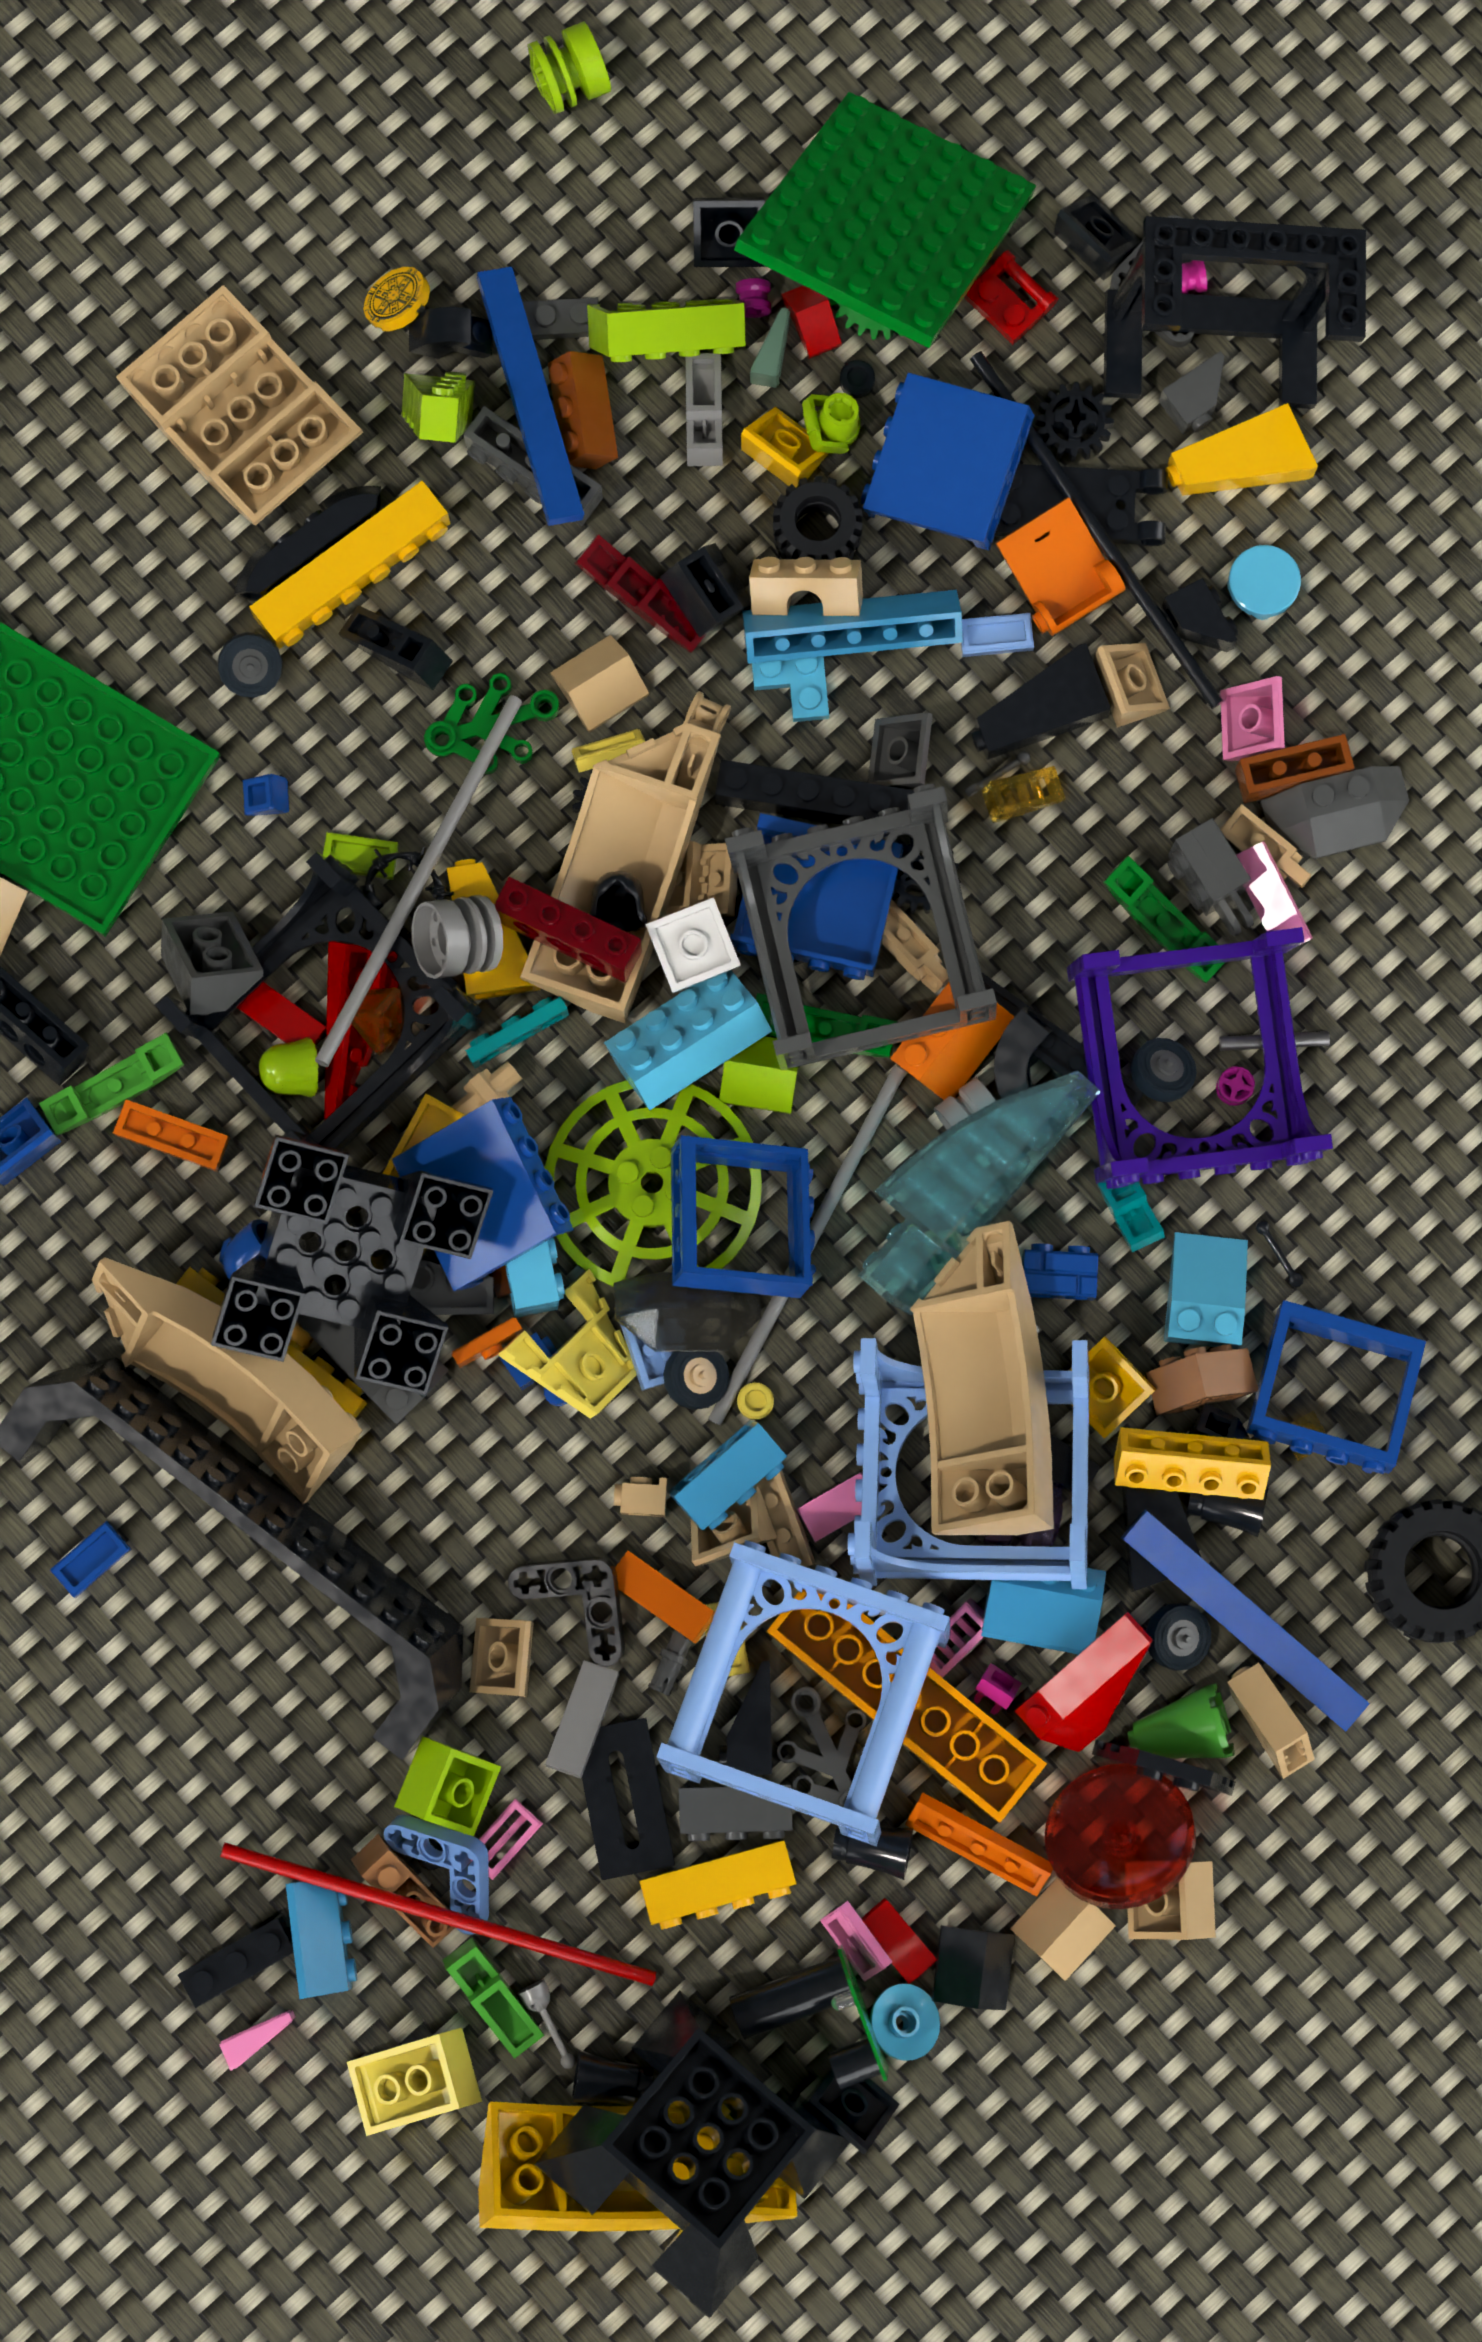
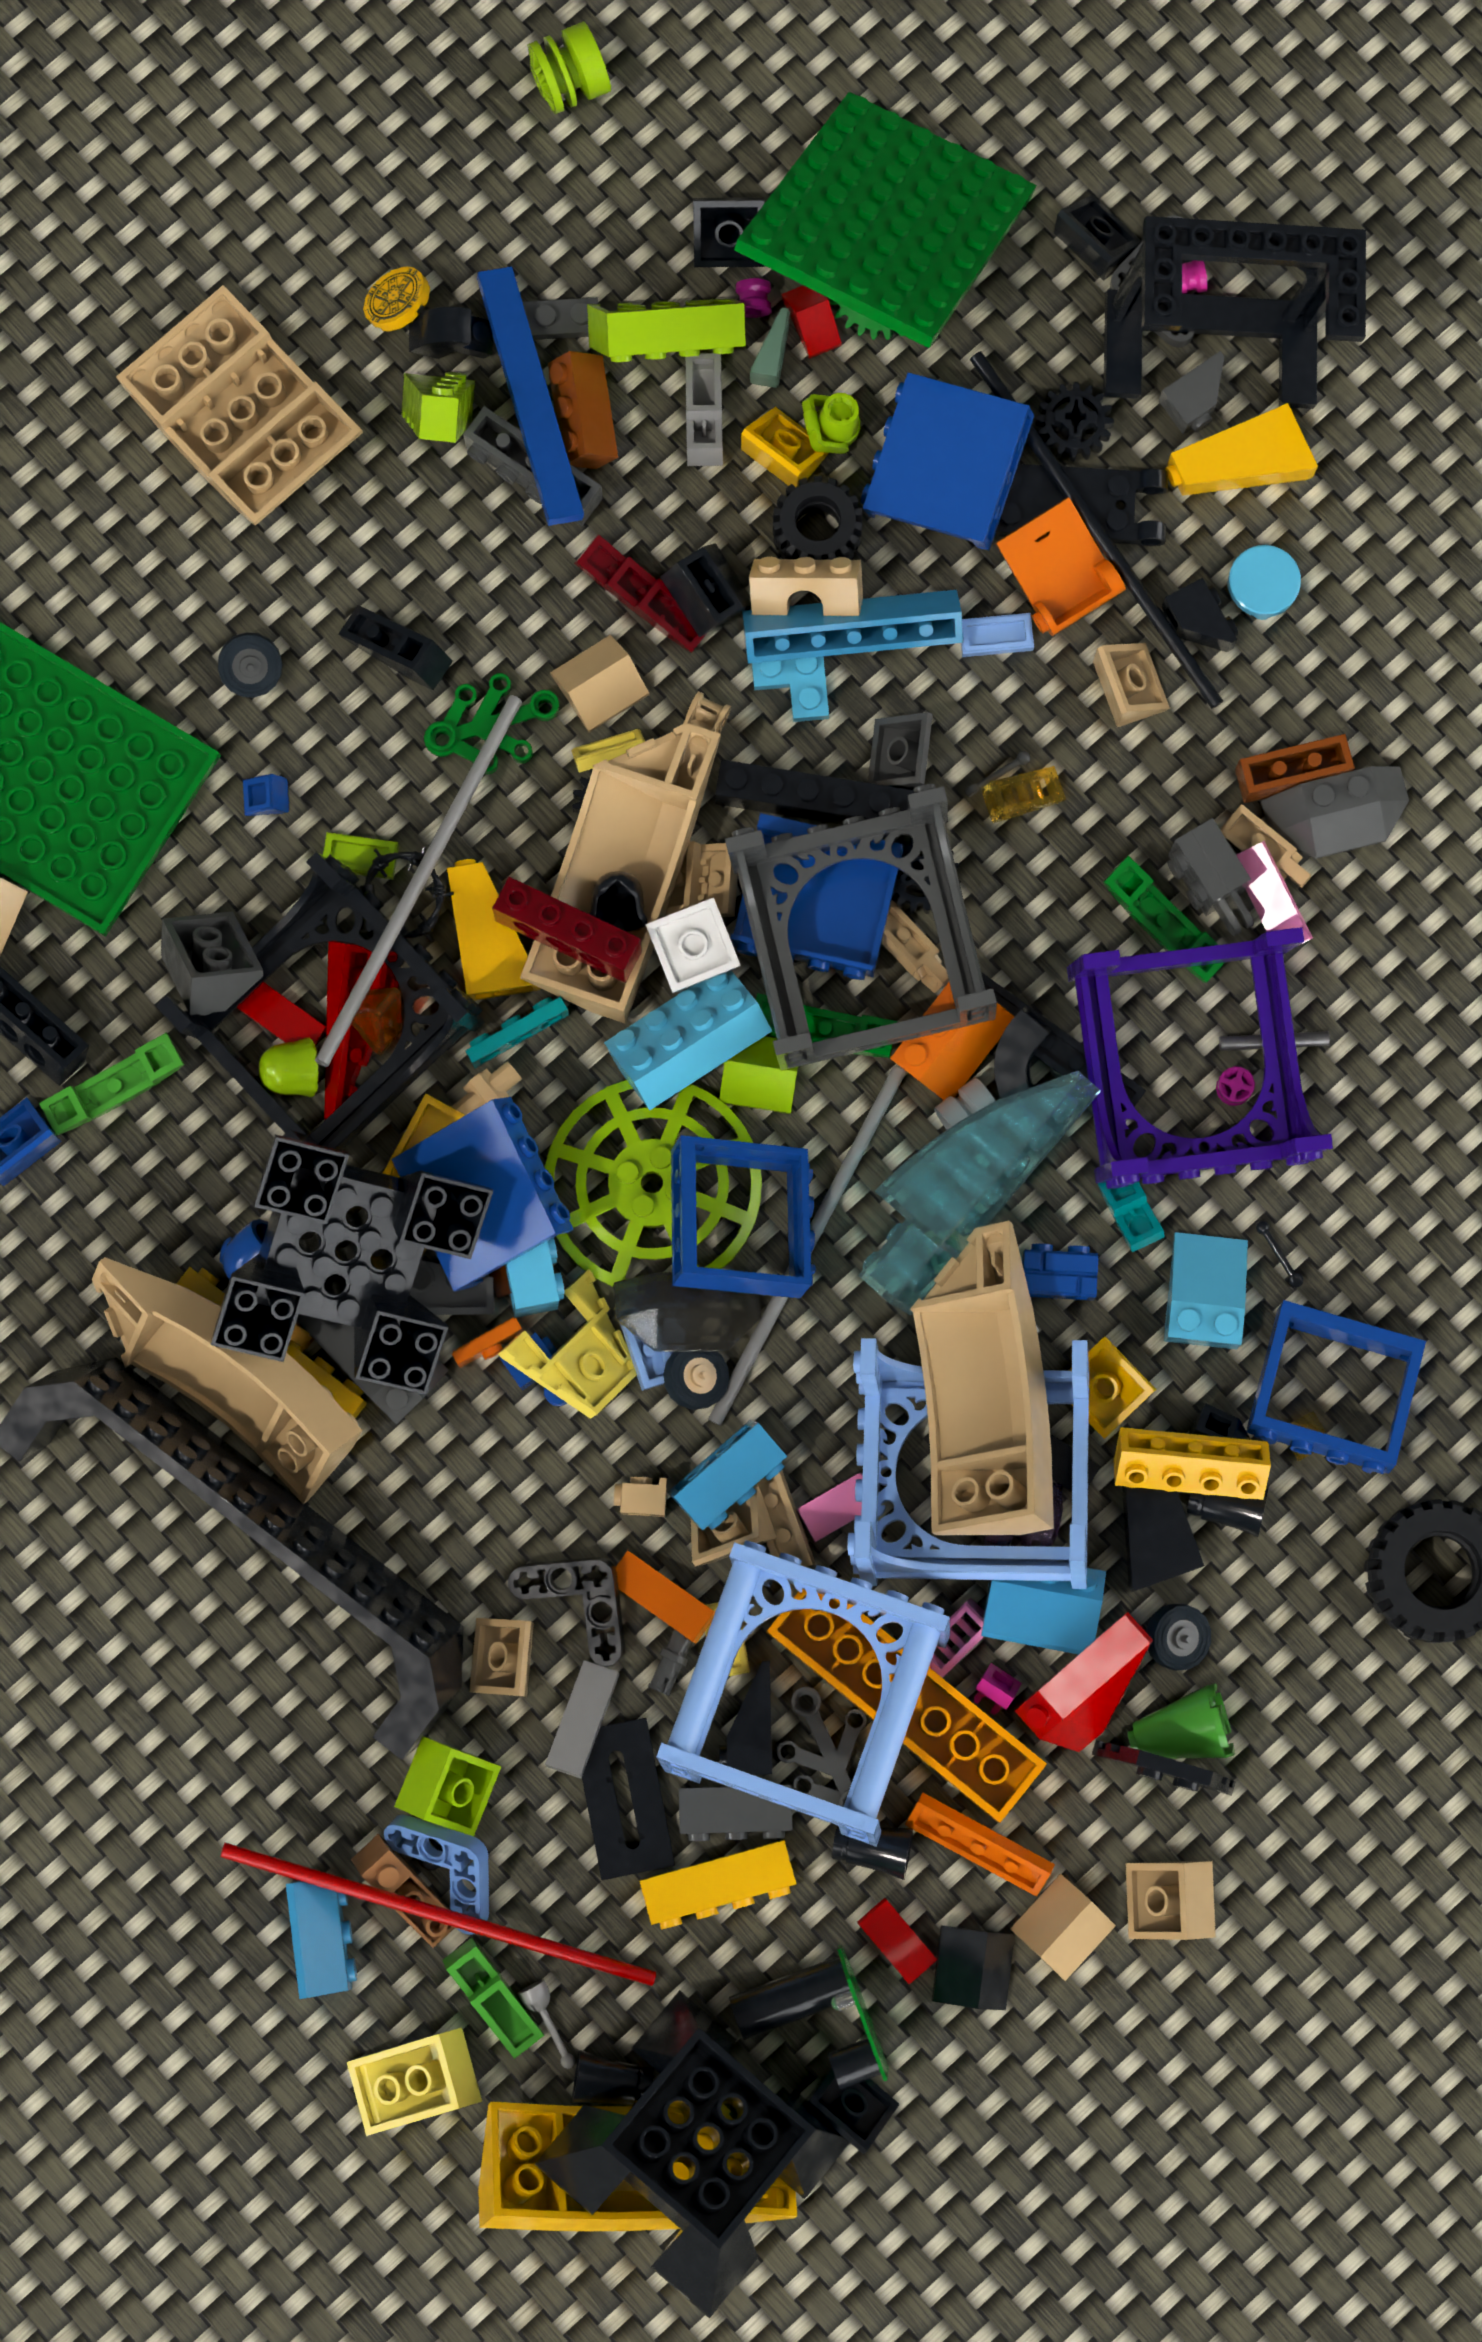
blue tile [50,1521,132,1598] -> none
orange plate [113,1099,230,1172] -> none
black brick [178,1916,294,2008] -> none
bright pink slope [219,2010,295,2071] -> none
black brick [234,486,381,601] -> none
yellow brick [249,480,451,649] -> none
light grey wheel [411,895,503,979] -> none
bright pink tile [470,1799,543,1880] -> none
light yellow tile [737,1382,774,1420] -> none
bright pink tile [820,1901,892,1981] -> none
black tile [839,360,875,398] -> none
medium azure dish [870,1984,940,2061] -> none
red plate [964,250,1059,345] -> none
black slope [971,643,1111,760] -> none
clear red dish [1045,1764,1196,1909] -> none
blue tile [1121,1510,1370,1732] -> none
black wheel [1130,1038,1197,1102] -> none
medium nougat brick [1146,1344,1259,1415] -> none
bright pink slope [1220,676,1285,761] -> none
tan slope [1227,1662,1315,1779] -> none

